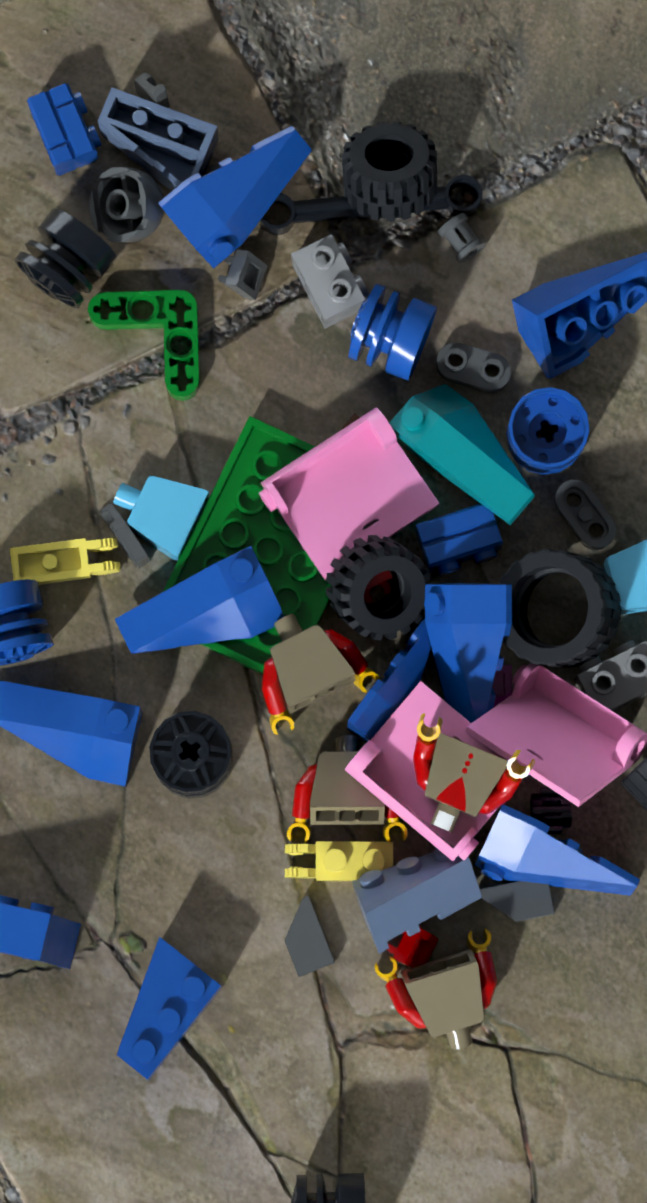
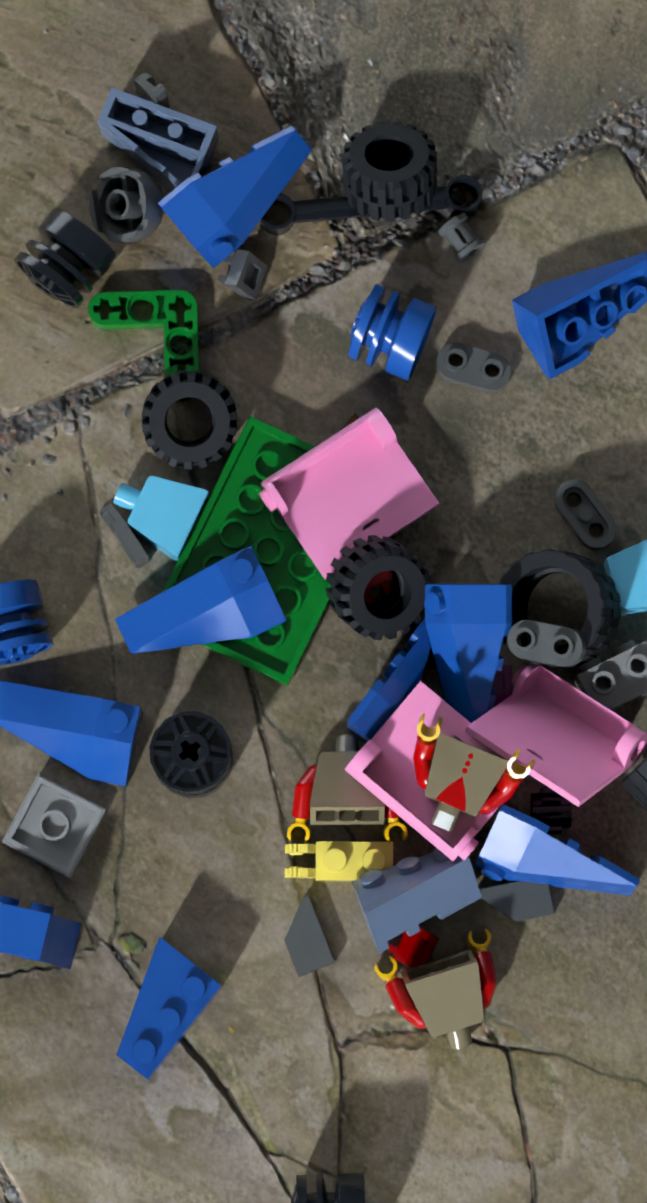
light yellow hinge [10,538,121,585] -> none
blue brick [27,83,102,176] -> none
dark tan torso [262,614,380,735] -> none
light grey brick [291,234,369,329] -> none
teal wedge [389,384,535,525] -> none
blue brick [415,503,503,575] -> none
blue wheel [506,387,589,475] -> none
none -> light grey tile [2,774,107,878]
none -> black tyre [142,370,238,470]
none -> dark grey plate [507,620,587,667]

